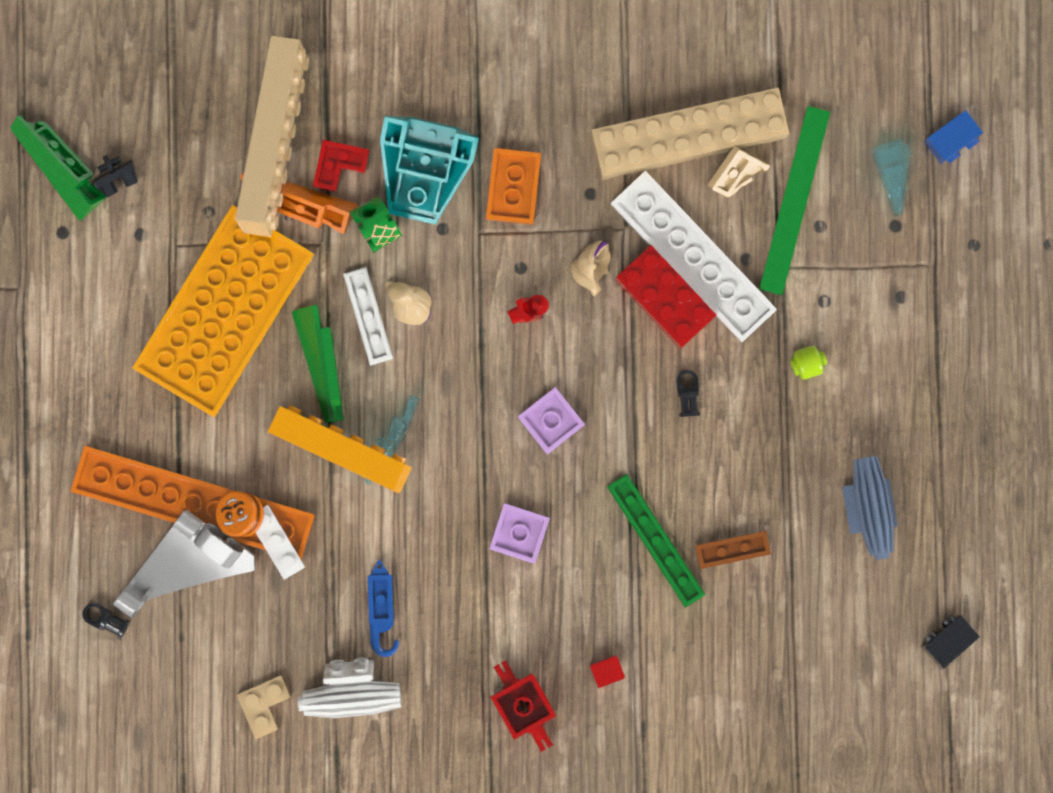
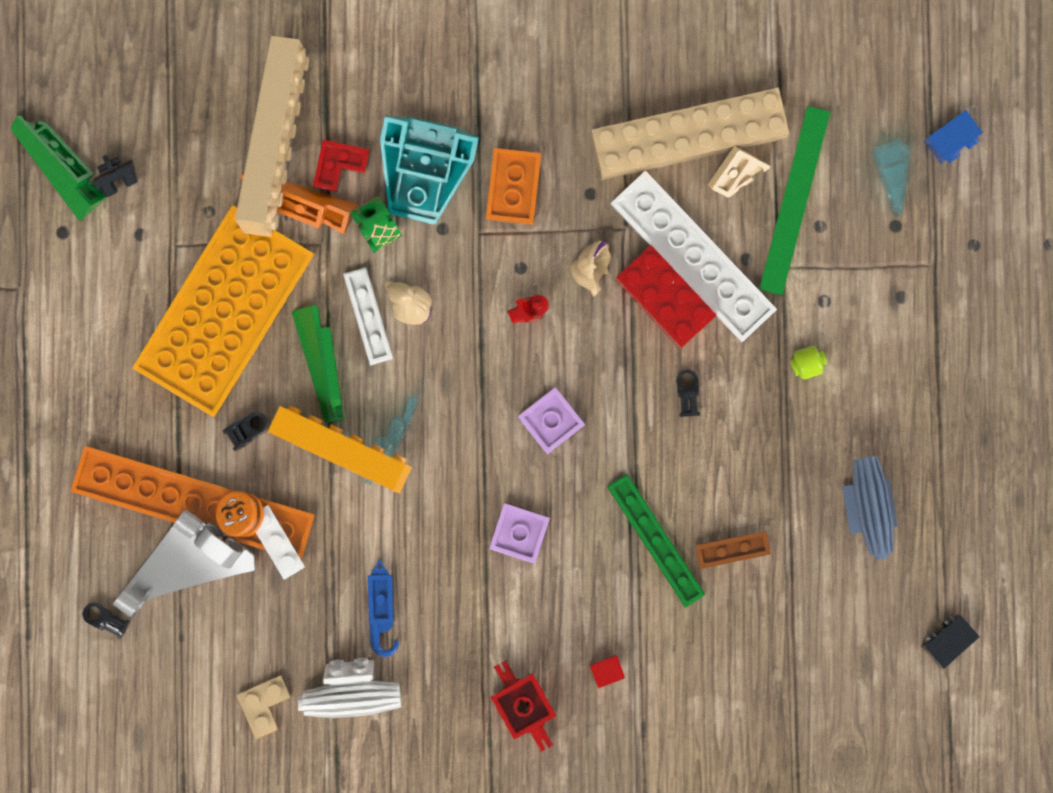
none -> black piece [222,412,270,452]

